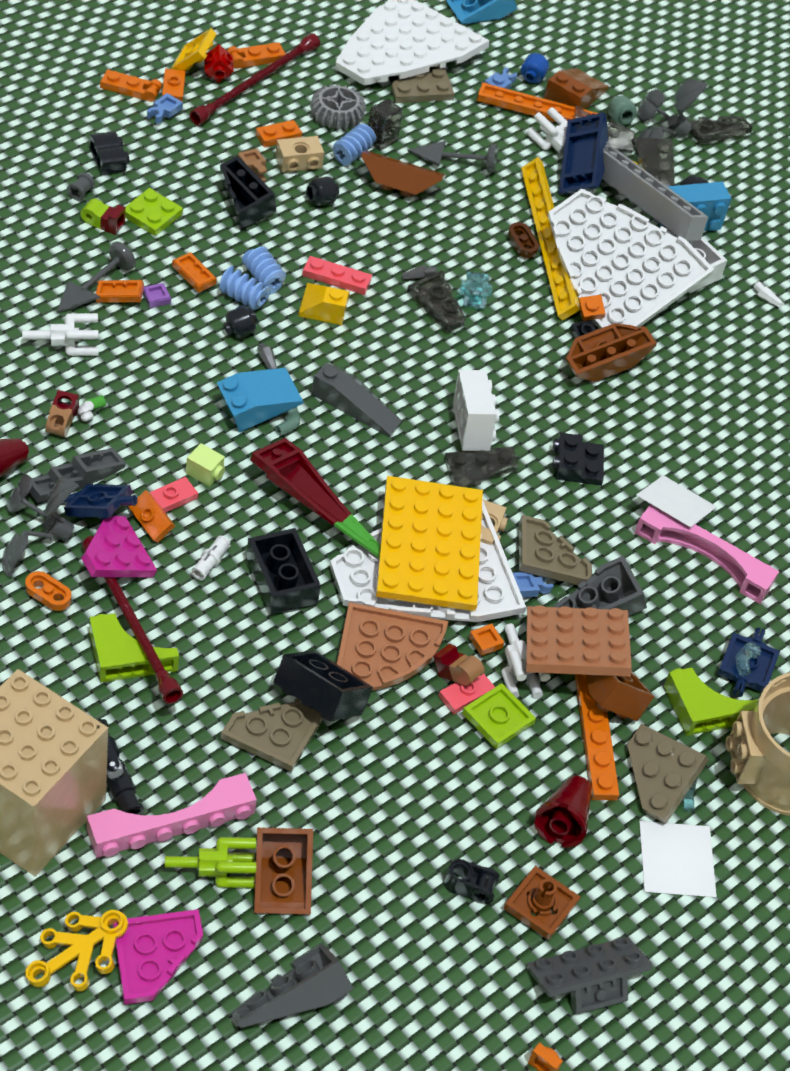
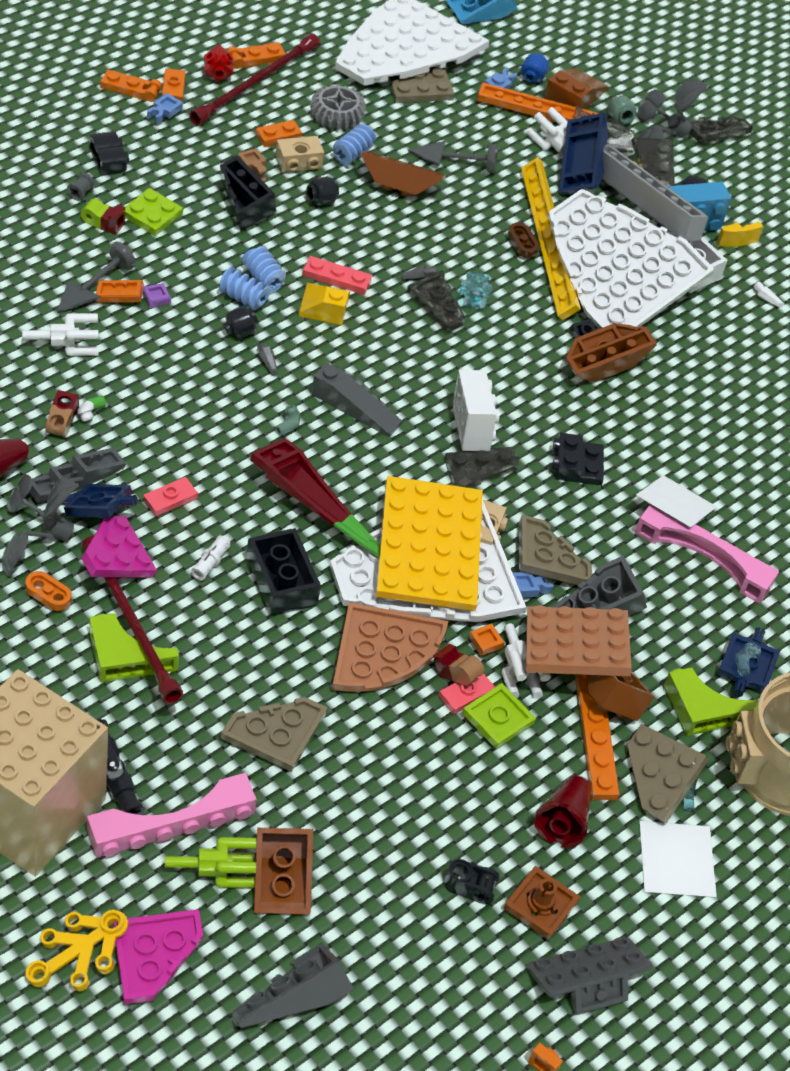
orange plate [129,490,175,543] -> none
yellow plate [171,28,216,71] -> none
orange plate [172,252,217,293] -> none
yellowish green brick [186,443,225,487] -> none
dark azure slope [217,368,304,432] -> none
black brick [273,650,373,721] -> none
clear smoke brick [368,98,403,151] -> none
orange plate [579,295,606,321] -> none
none -> yellow slope [716,221,764,247]

